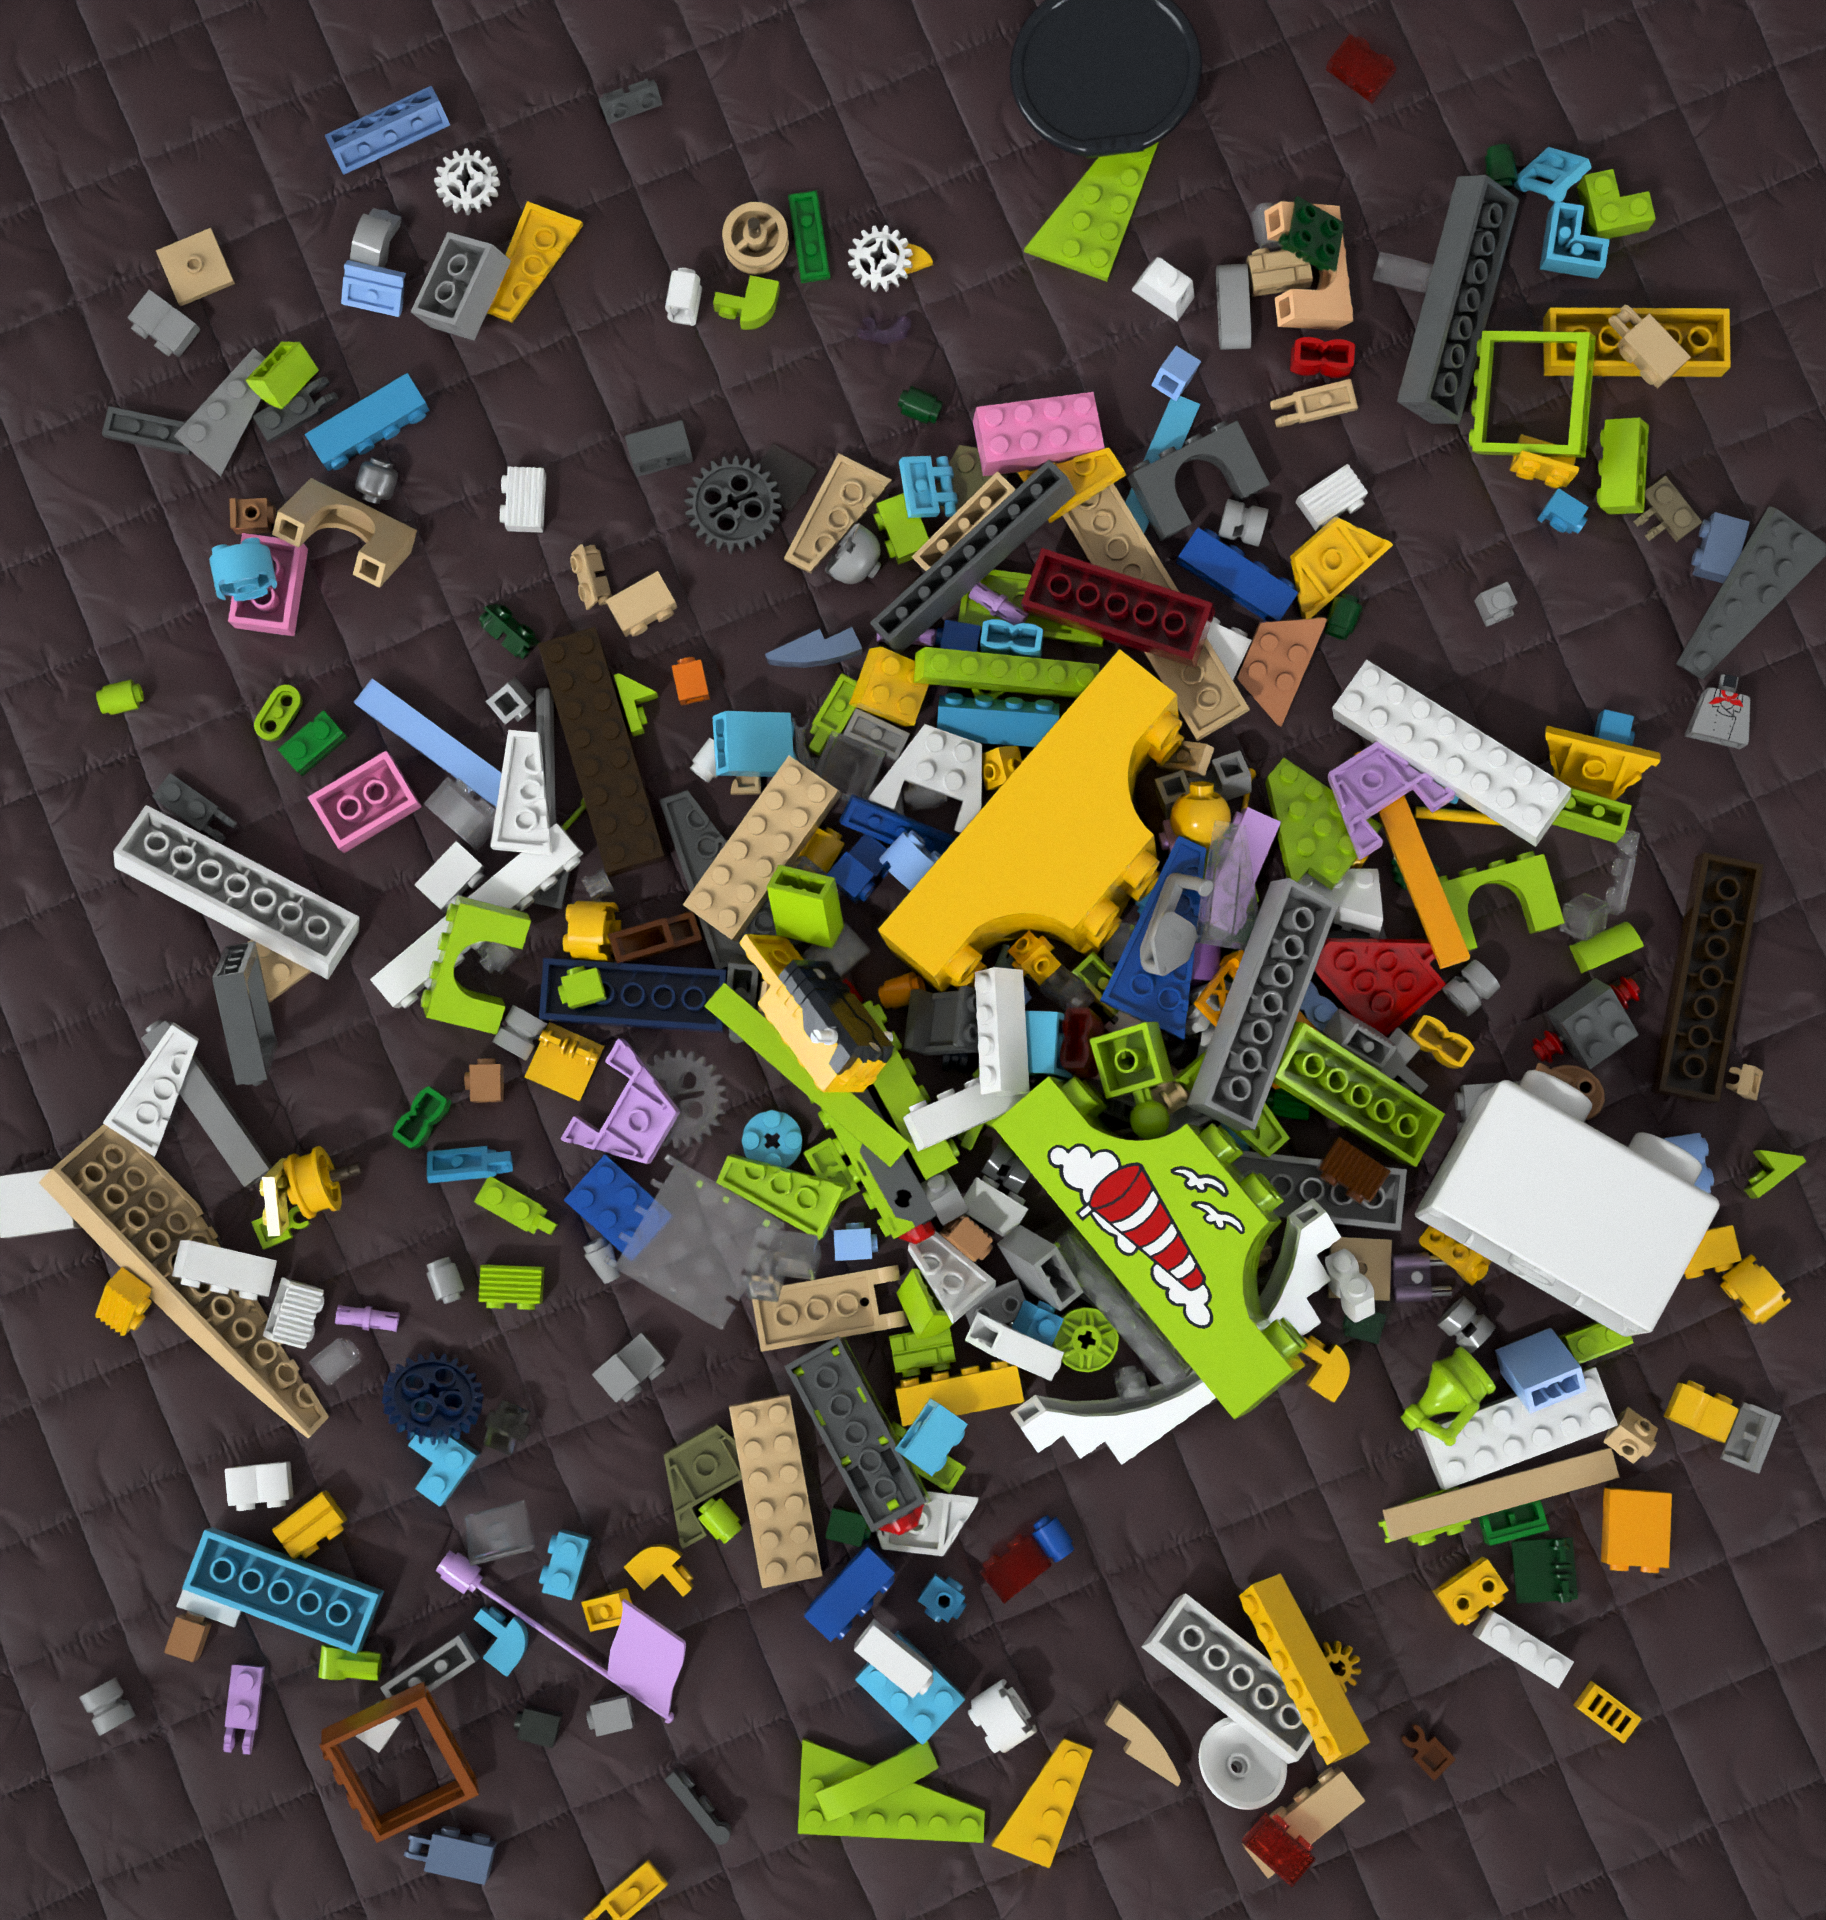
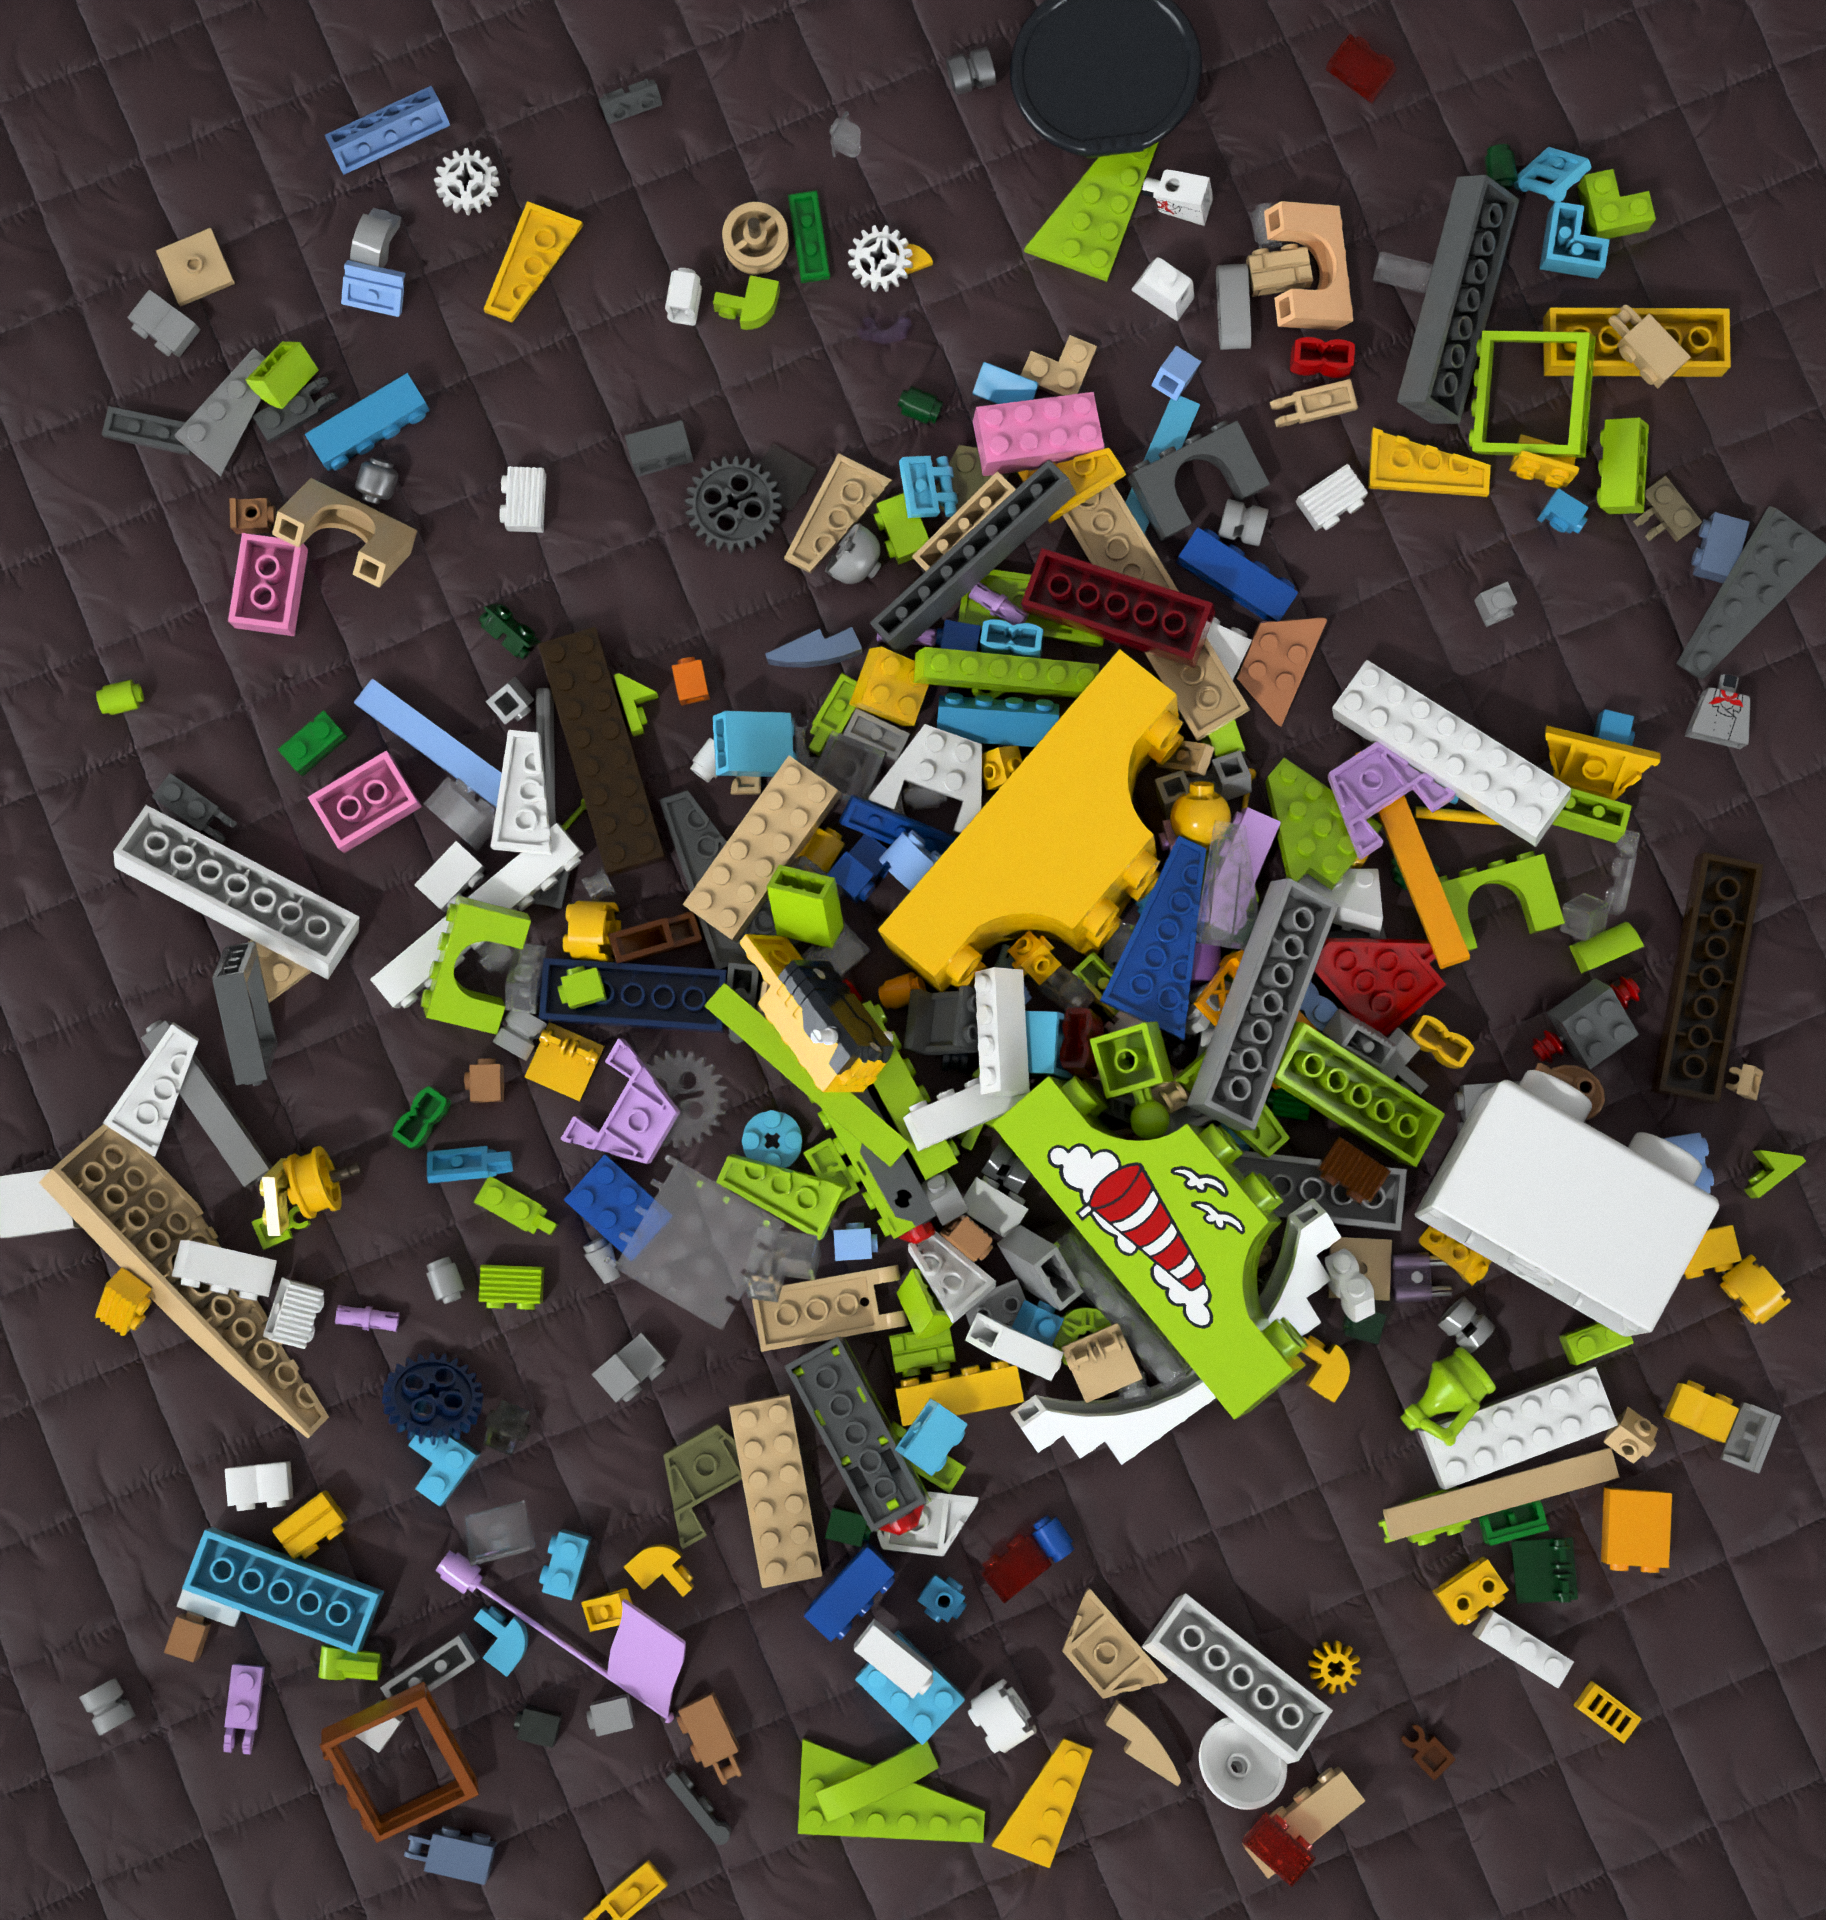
medium azure brick [209,538,277,601] -> none
lime plate [254,685,303,742] -> none
clear brick [309,1338,361,1386] -> none
light grey brick [411,232,511,340] -> none
tan hinge [570,544,612,610] -> none
tan brick [605,571,677,637] -> none
lime brick [698,1497,743,1544] -> none
light grey piece [1140,873,1214,976] -> none
yellow brick [1239,1573,1370,1765] -> none
dark green hinge [1278,196,1344,272] -> none
yellow wing [1290,517,1393,619] -> none
dark green brick [1325,594,1363,641] -> none
light grey wheel [1442,959,1501,1017] -> none
light blue brick [1495,1328,1587,1413] -> none
none -> clear brick [505,943,547,1014]
none -> medium nougat brick [676,1691,743,1785]
none -> clear hinge [829,111,861,158]
none -> flat silver wheel [946,47,996,96]
none -> dark azure slope [972,362,1039,404]
none -> tan plate [1020,335,1097,396]
none -> tan hinge [1061,1322,1143,1403]
none -> tan wing [1062,1588,1168,1699]
none -> white torso [1142,169,1213,226]
none -> lime brick [1200,719,1246,759]
none -> yellow wing [1368,427,1491,497]

